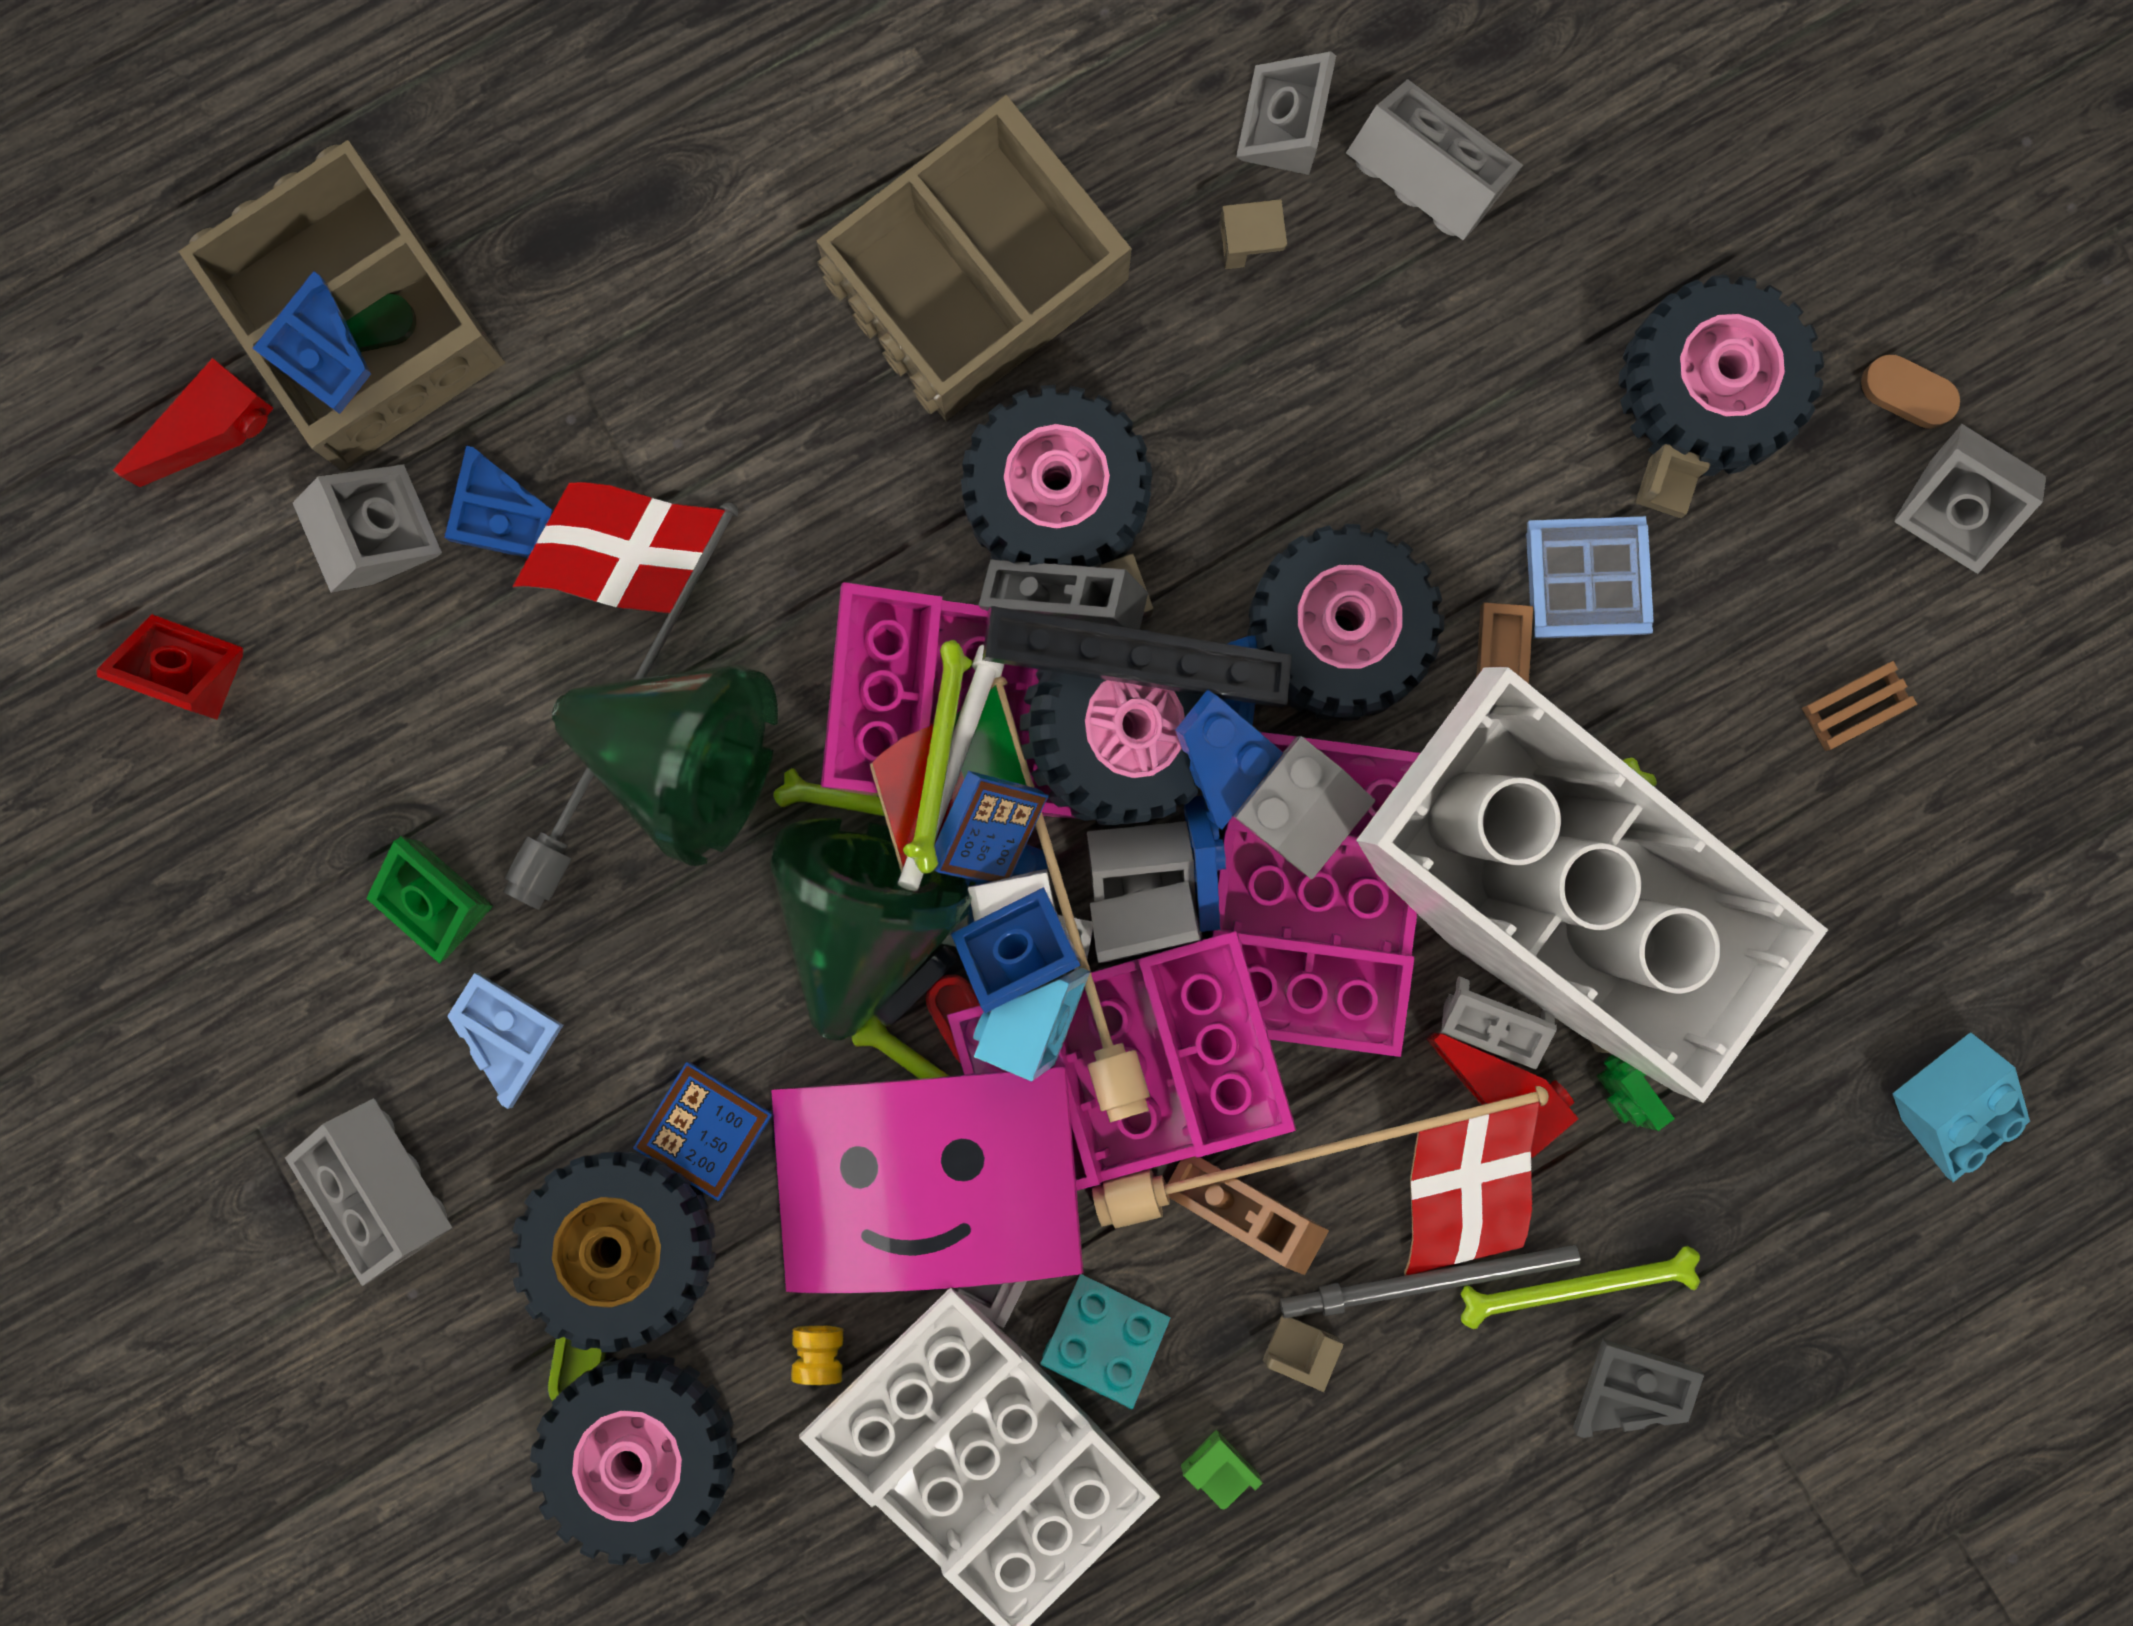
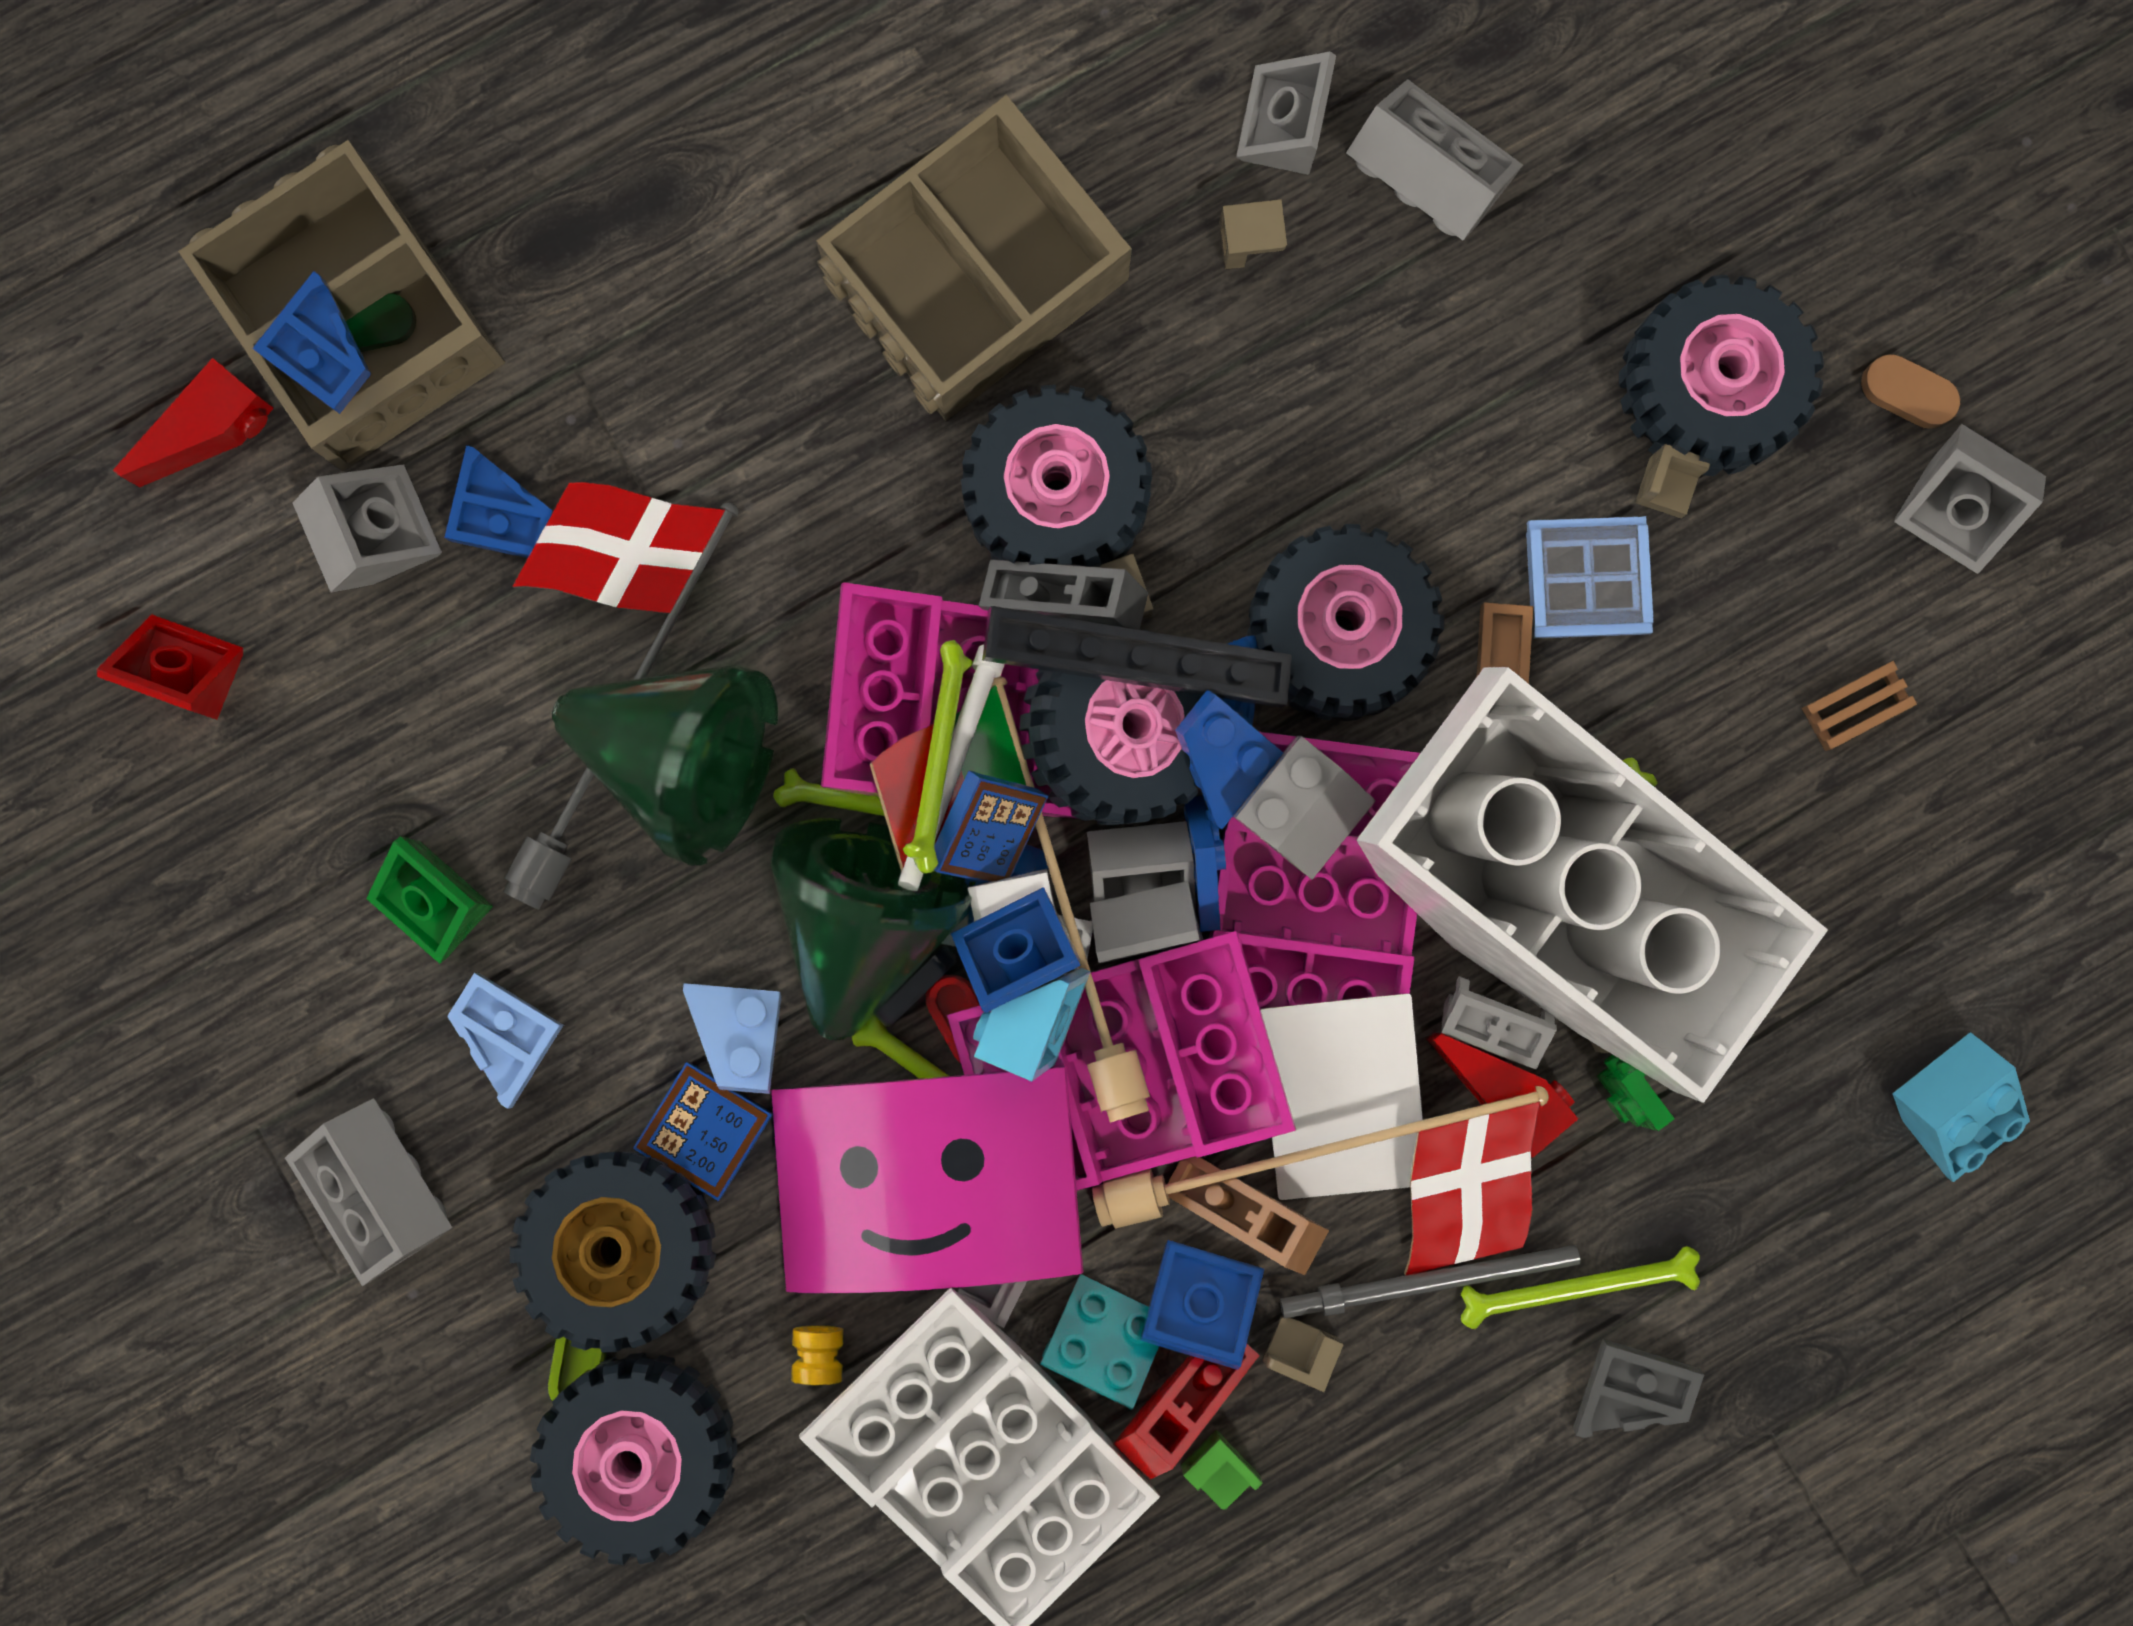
none -> light blue wing [683,983,781,1094]
none -> red slope [1113,1343,1260,1479]
none -> blue tile [1140,1240,1264,1370]
none -> white sticker [1261,994,1423,1200]

